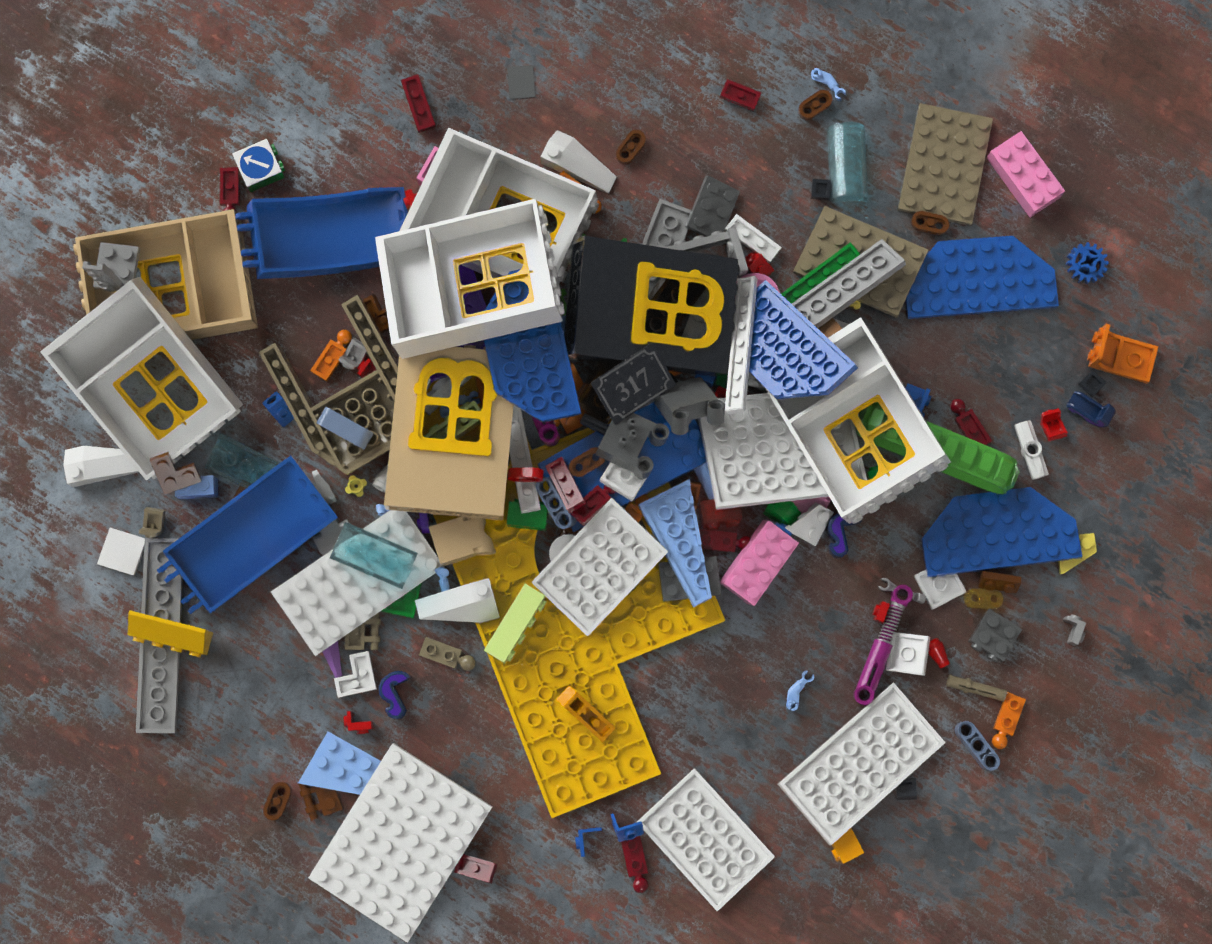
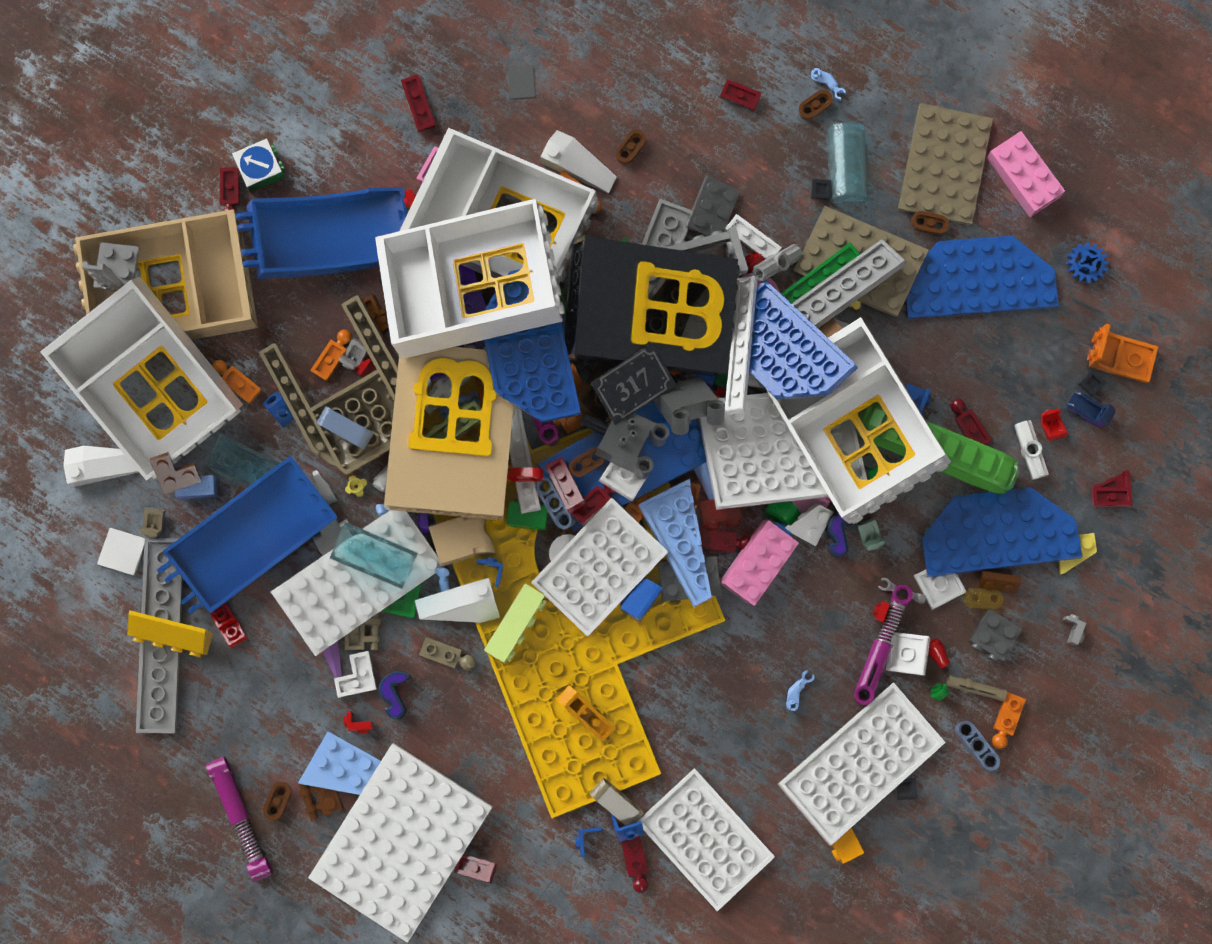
none -> magenta piece [206,756,273,883]
none -> red slope [210,603,248,649]
none -> orange plate [212,360,262,404]
none -> blue bracket [477,557,504,588]
none -> beam [589,778,644,826]
none -> blue slope [619,577,663,623]
none -> light grey piece [752,244,803,281]
none -> sand green bracket [856,518,885,550]
none -> green plate [930,683,949,701]
none -> dark red wing [1091,470,1133,508]

